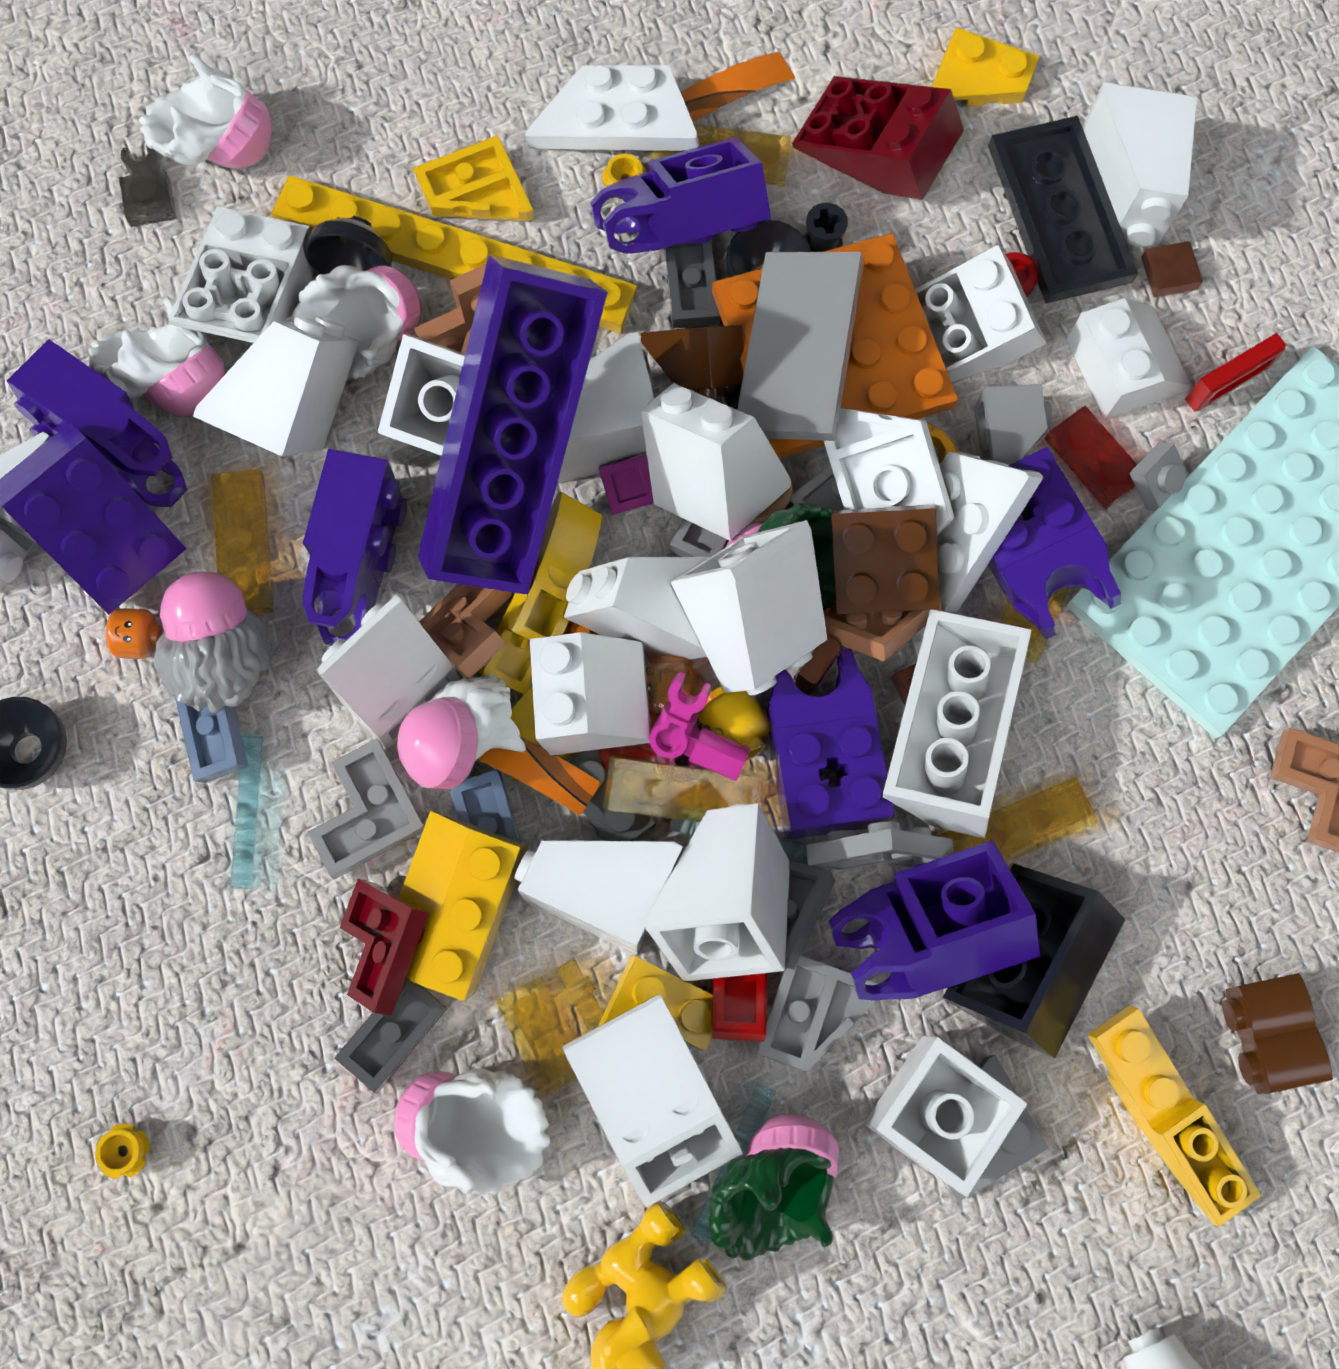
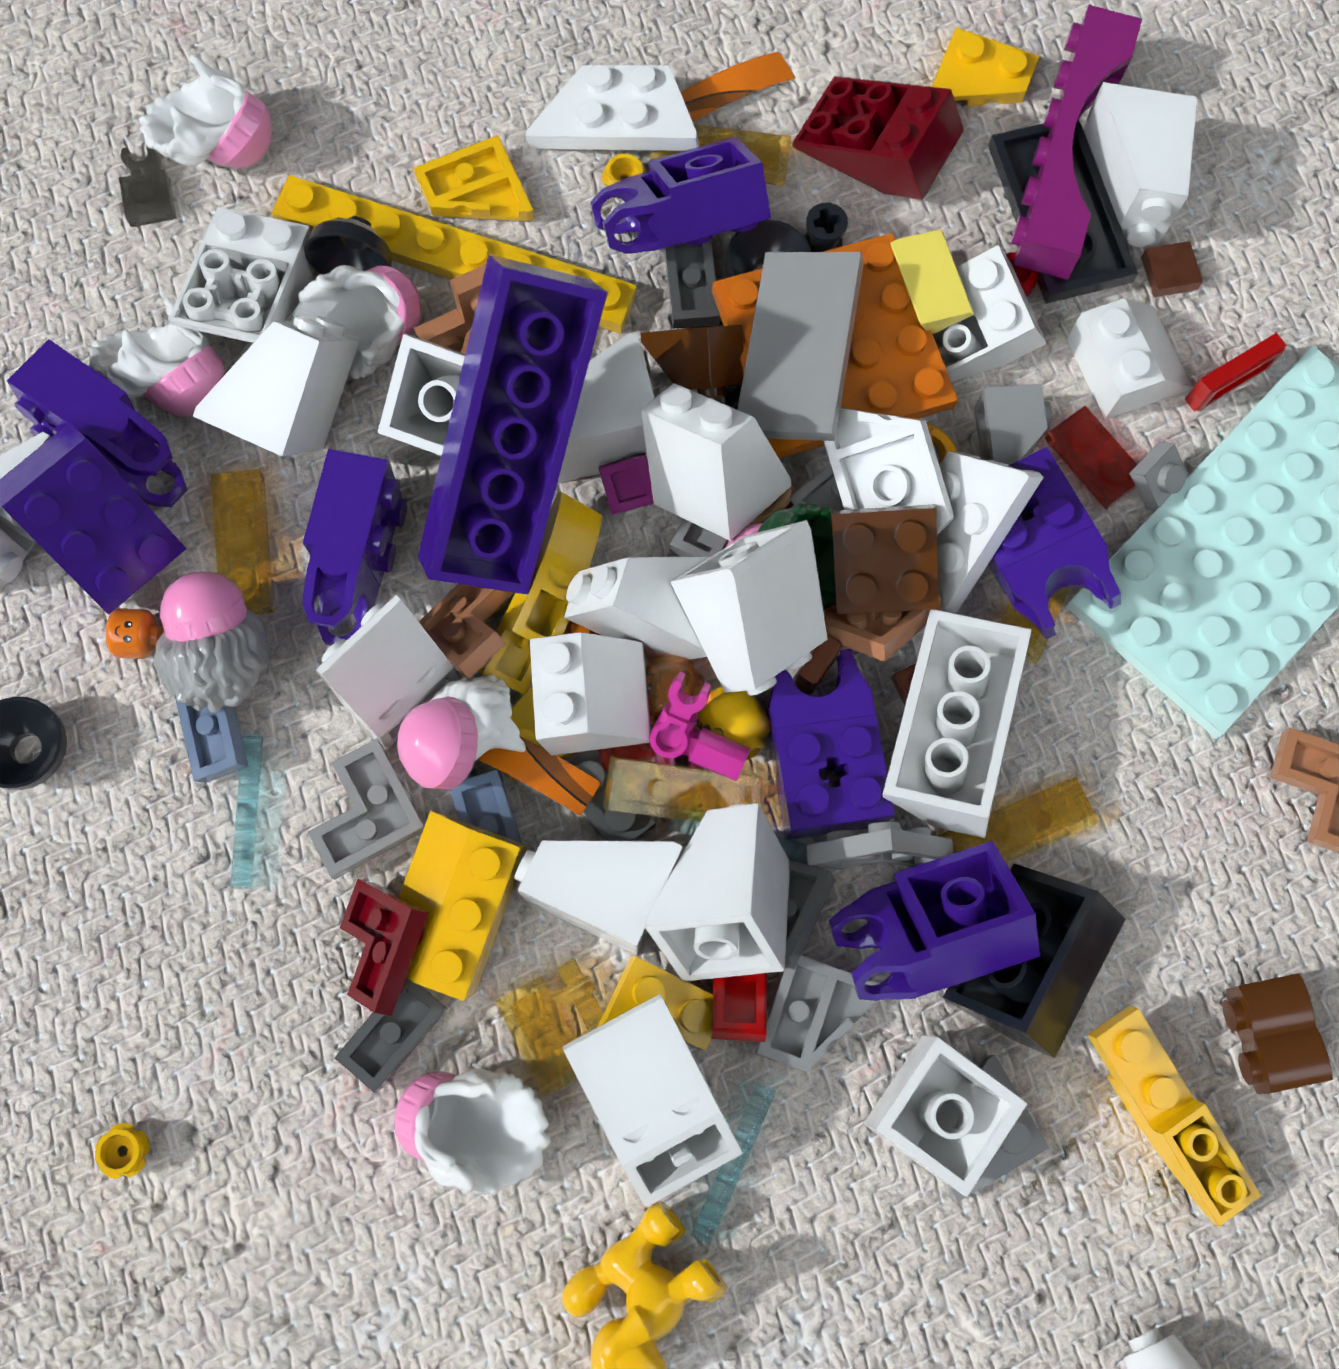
dark green hair [709,1114,839,1261] -> none
none -> light yellow slope [890,229,974,334]
none -> magenta arch [1010,5,1142,280]

